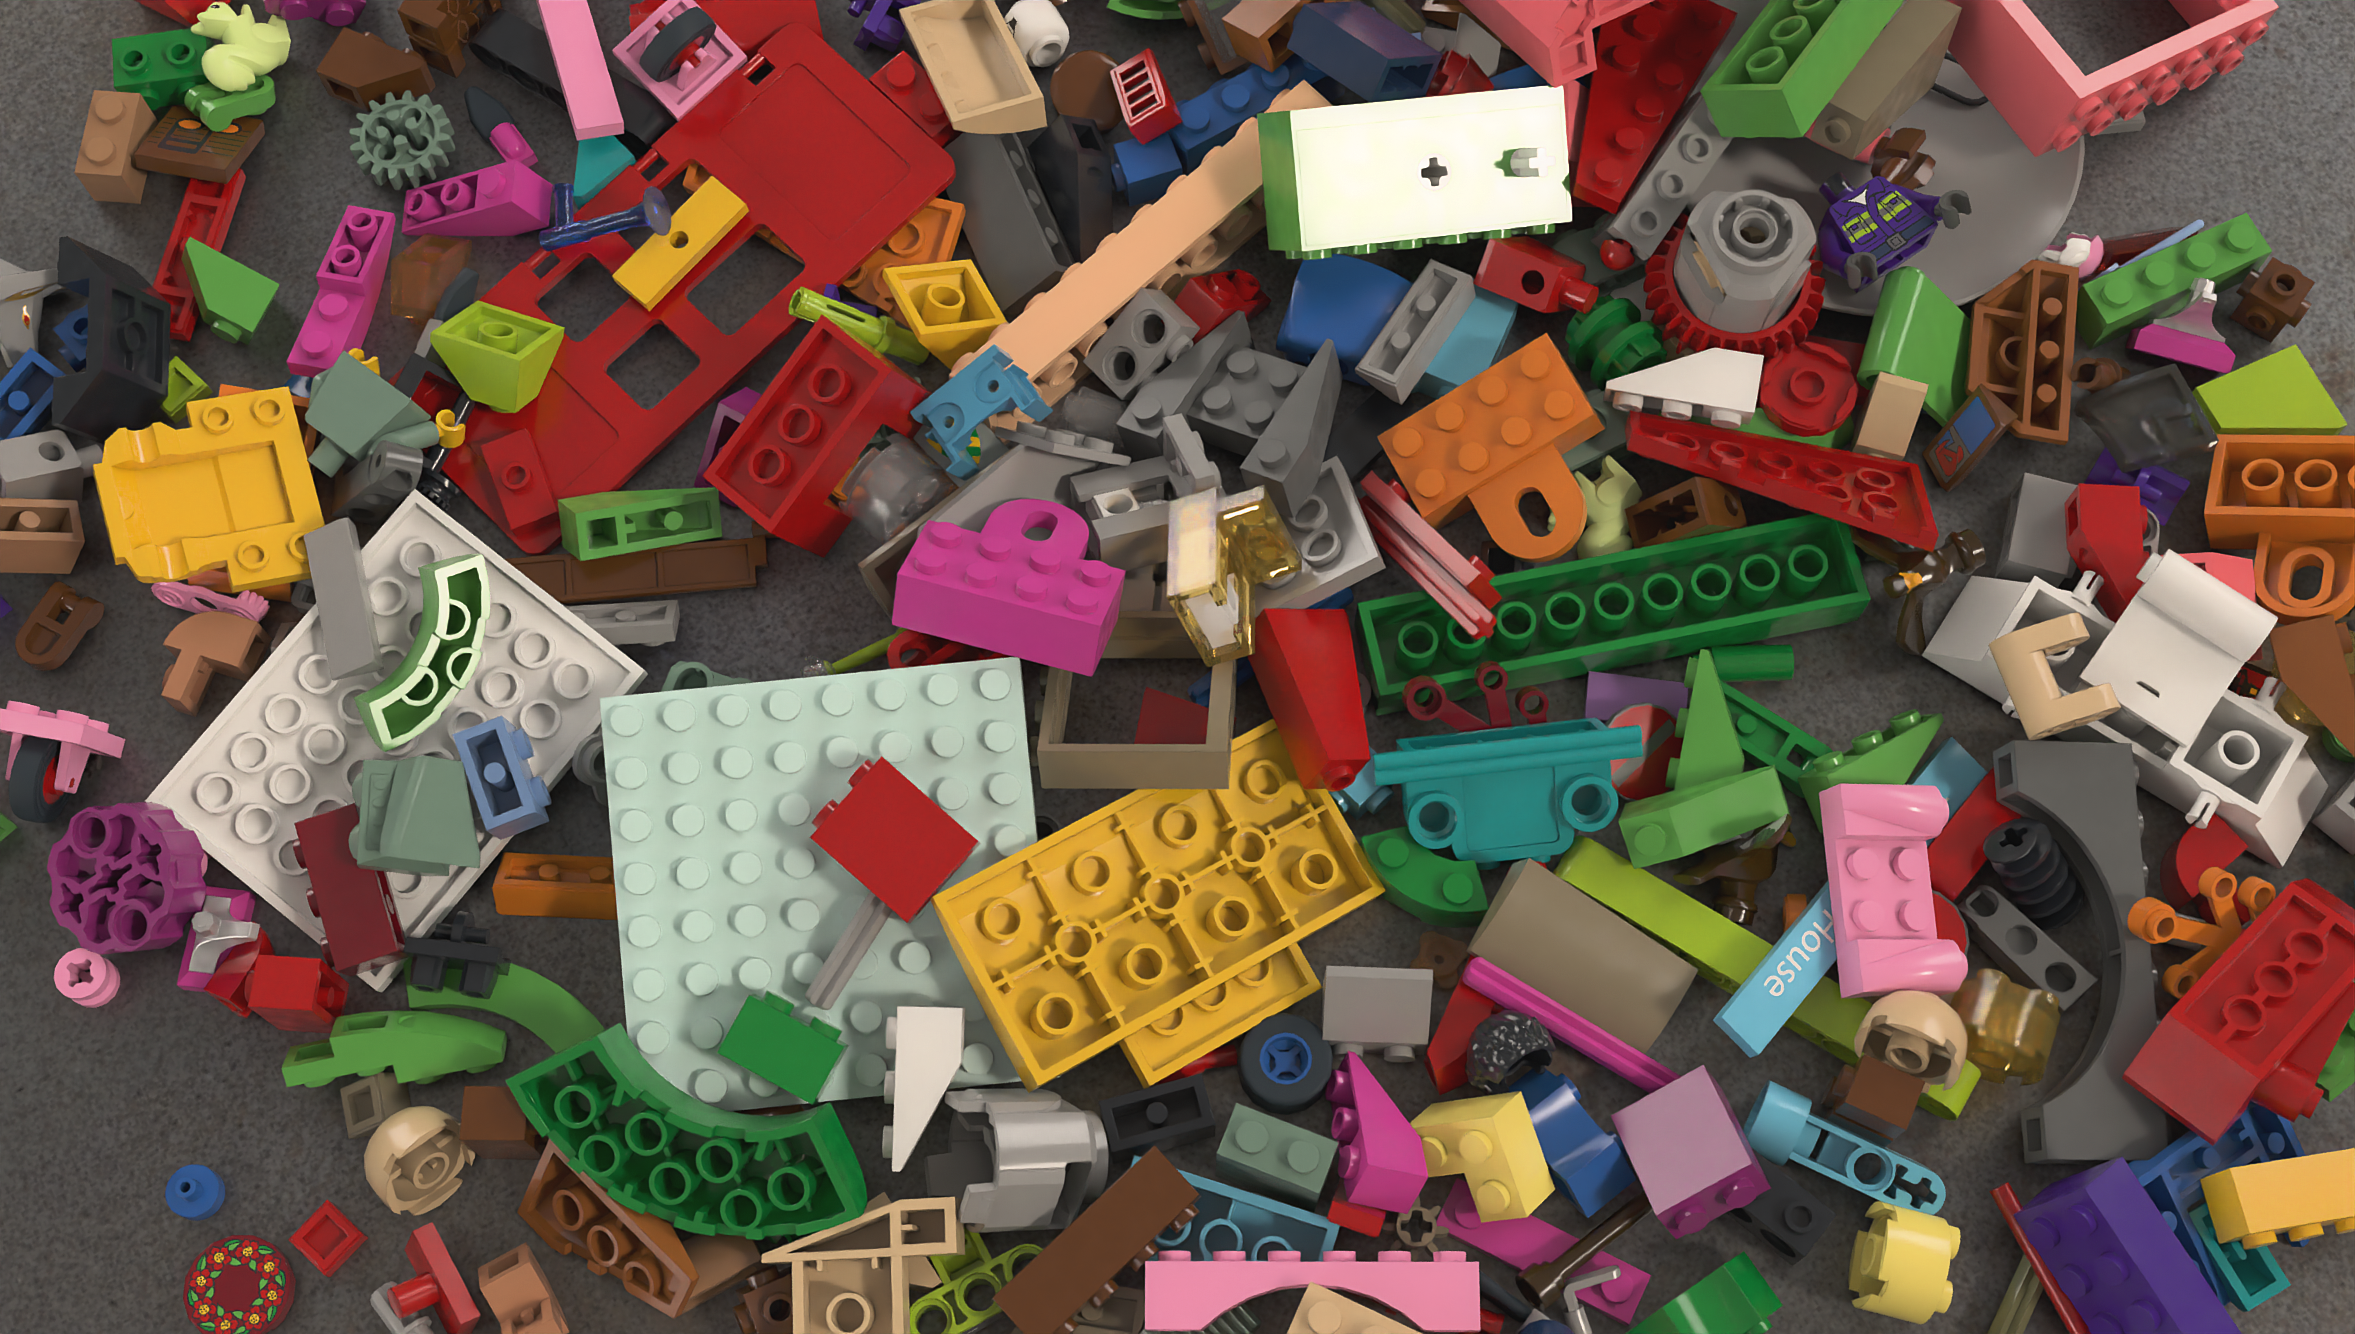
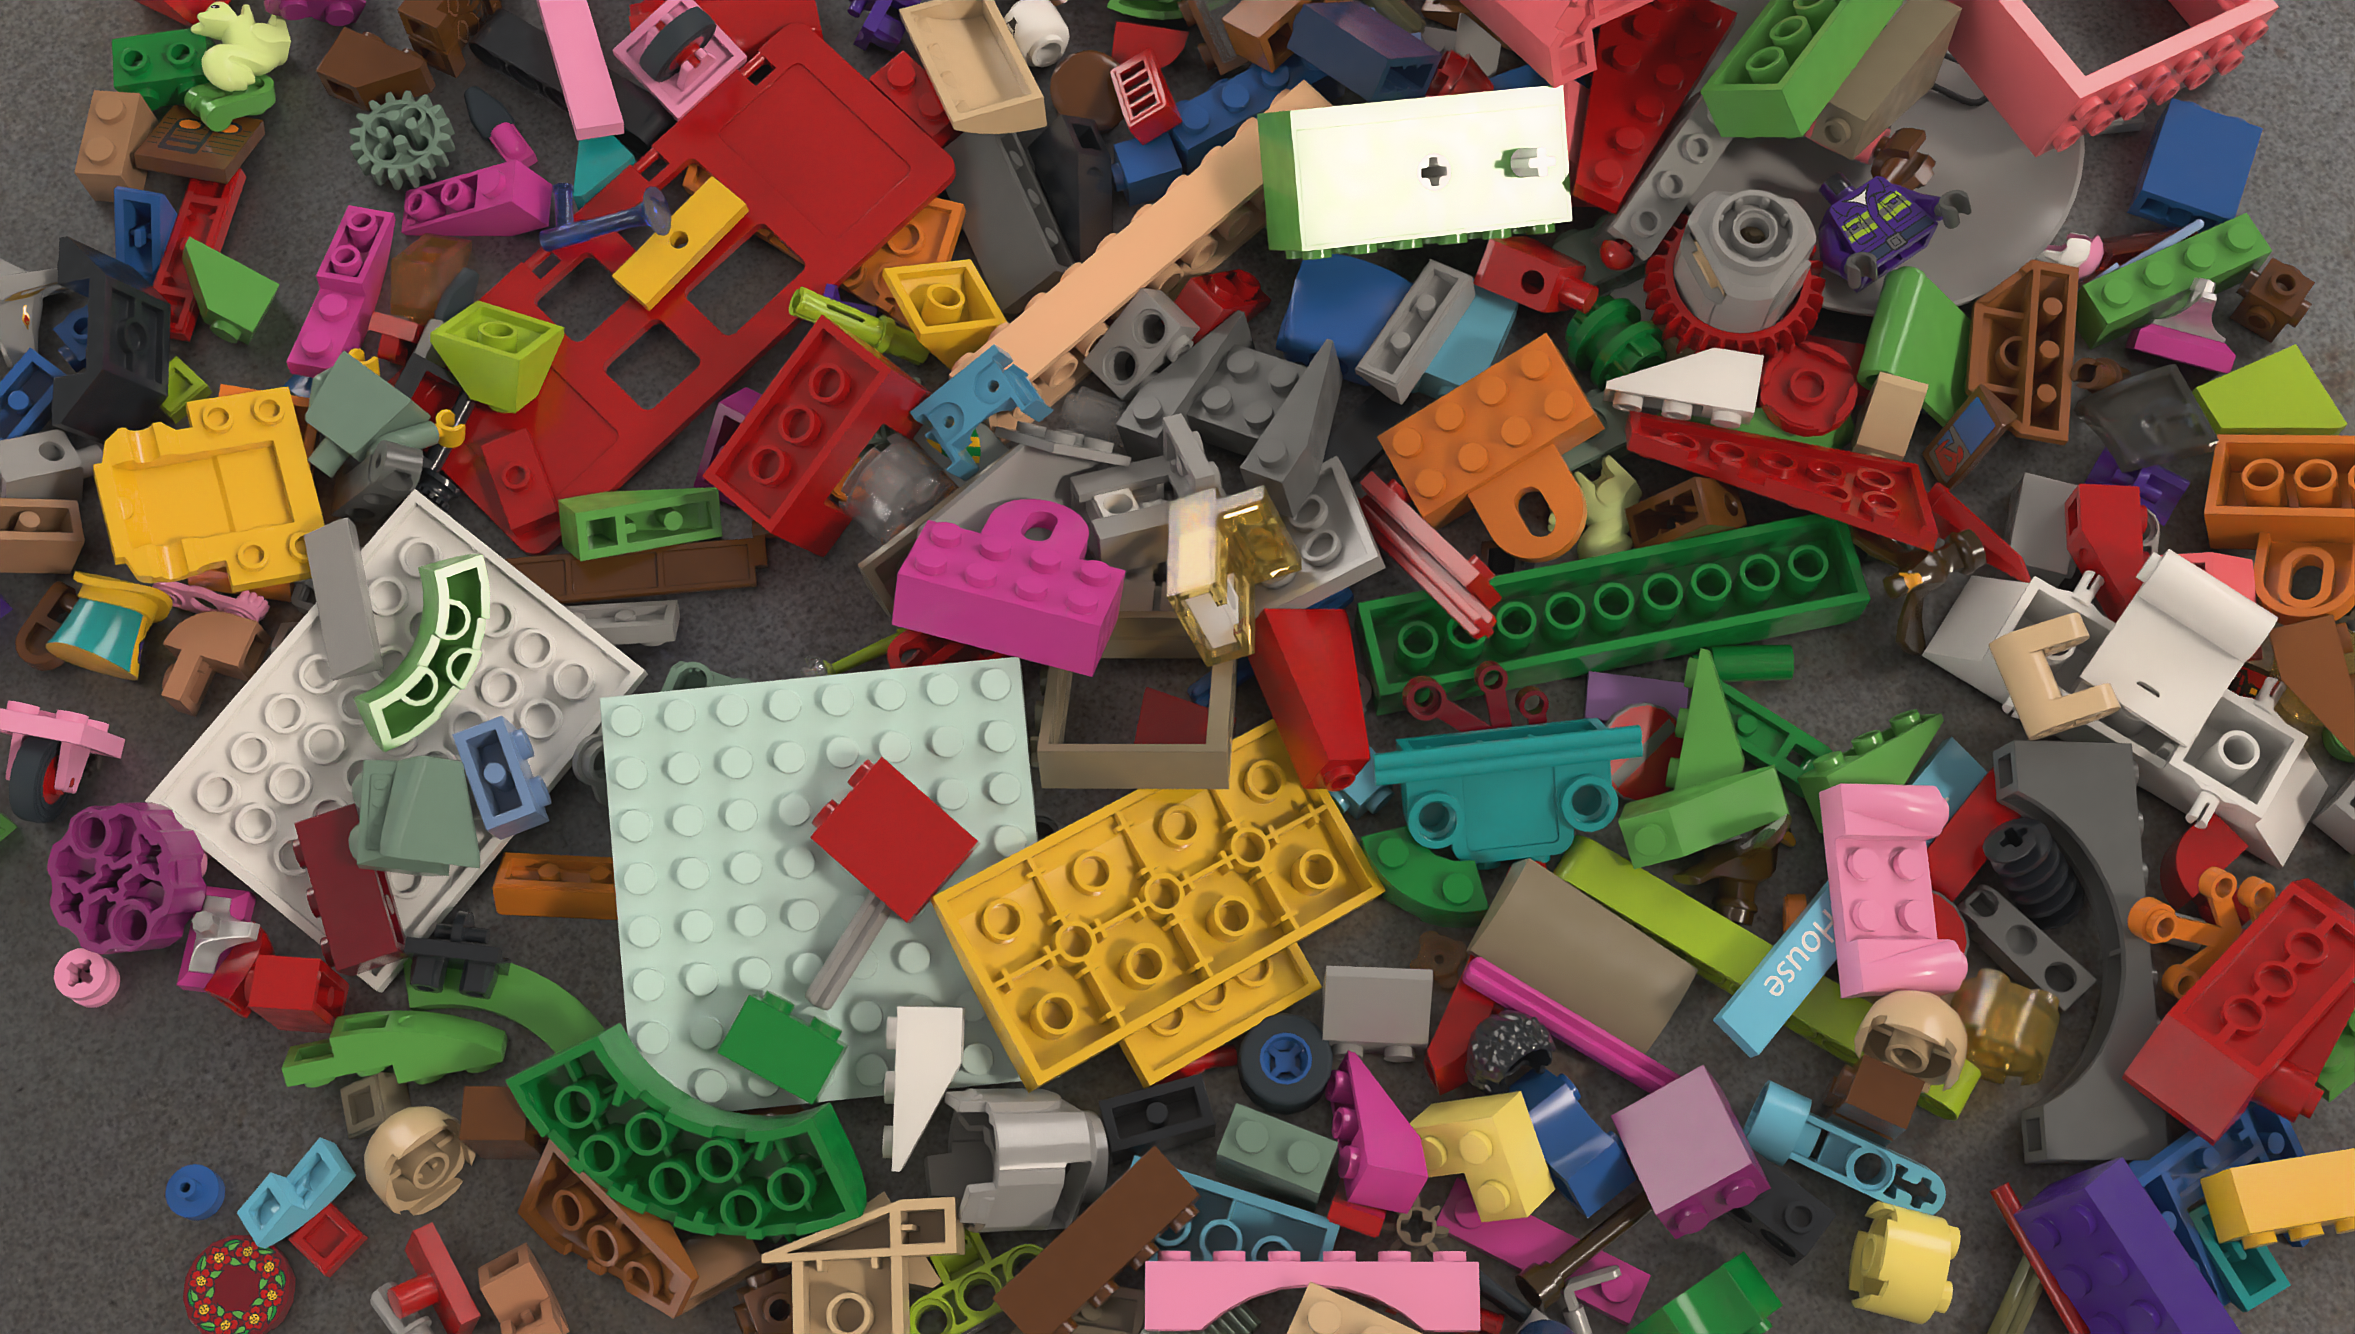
none -> hat [46,571,173,681]
none -> blue slope [114,186,178,286]
none -> medium azure slope [237,1137,356,1249]
none -> red tile [368,311,425,366]
none -> red brick [1111,20,1189,72]
none -> red bar [1926,482,2031,583]
none -> blue brick [2127,98,2263,236]

